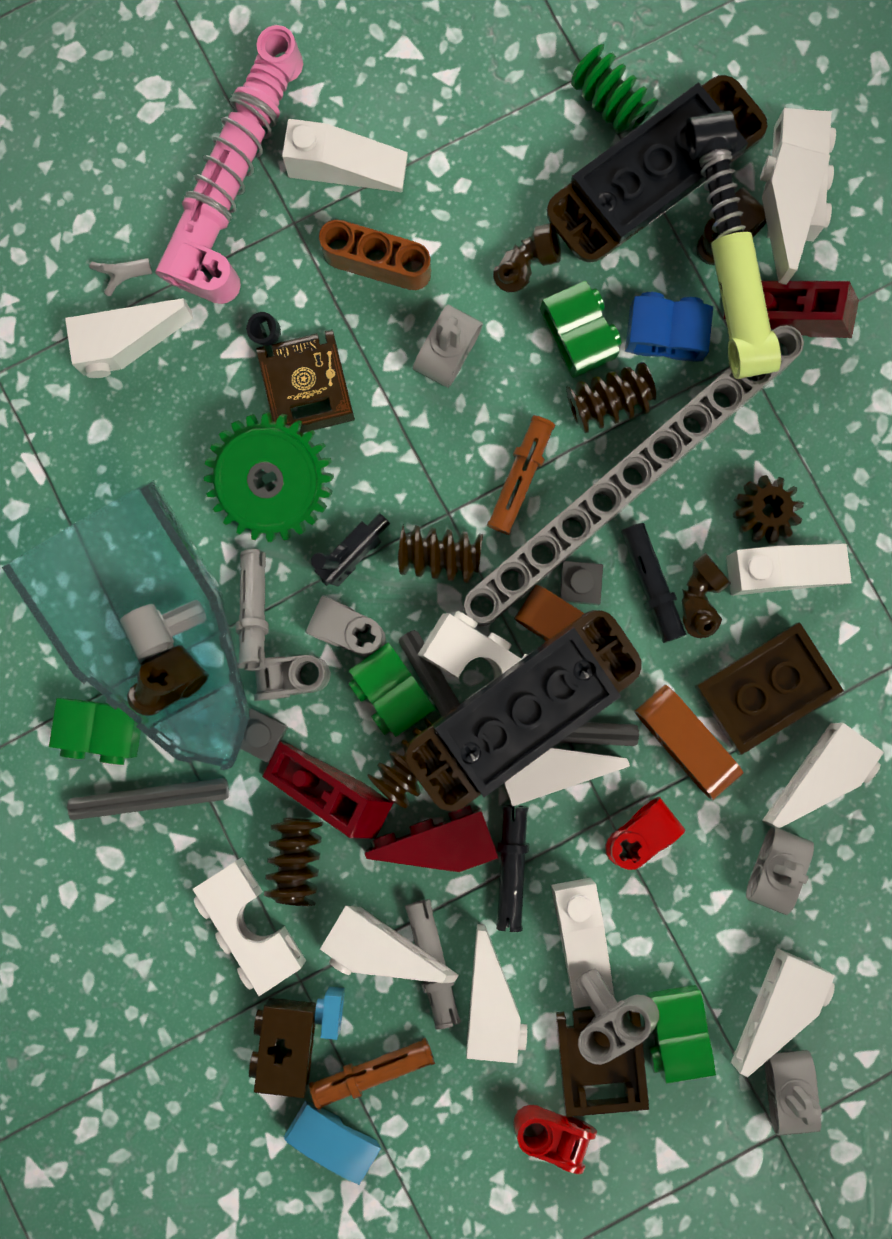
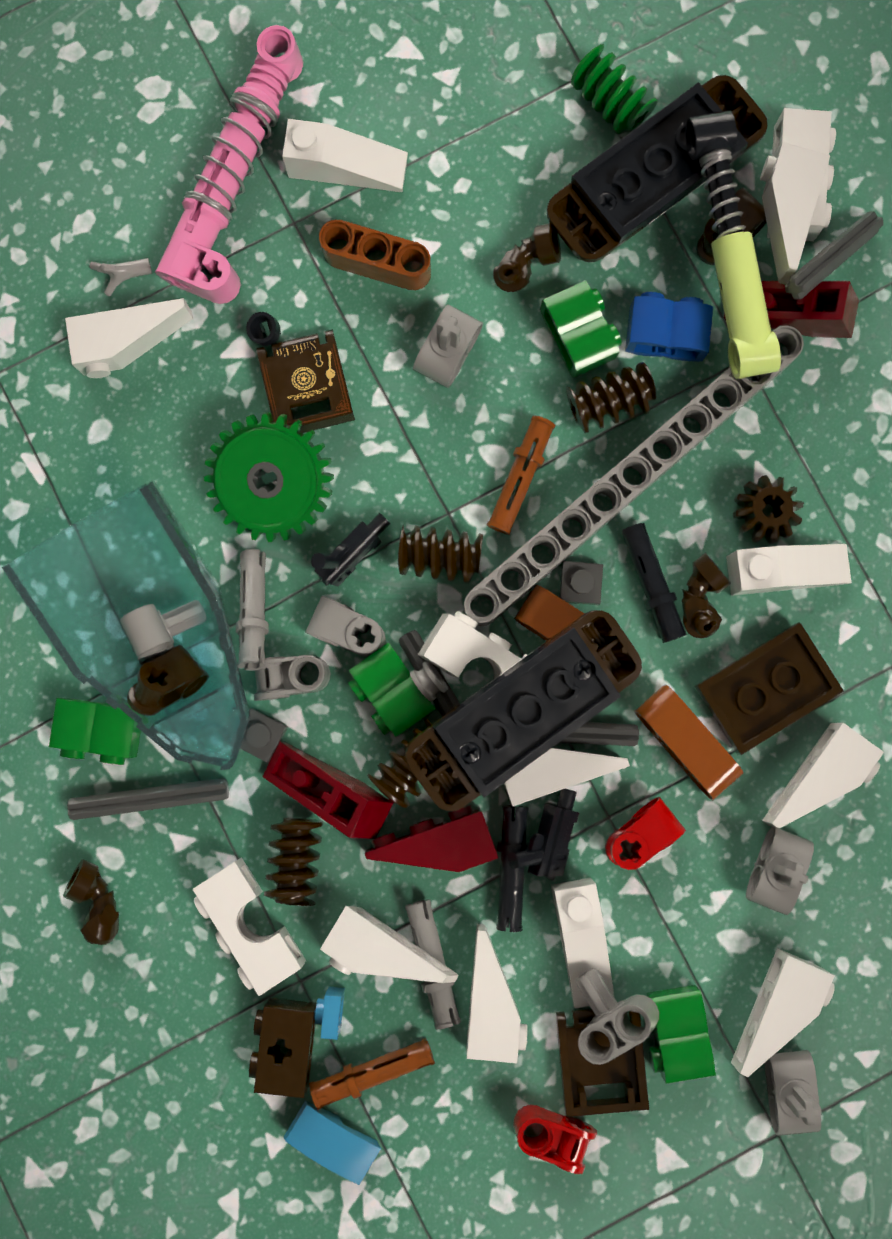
none -> dark brown arm [63,859,119,945]
none -> light grey bush [410,660,448,702]
none -> black piece [508,789,579,880]
none -> dark grey axle [785,211,883,299]

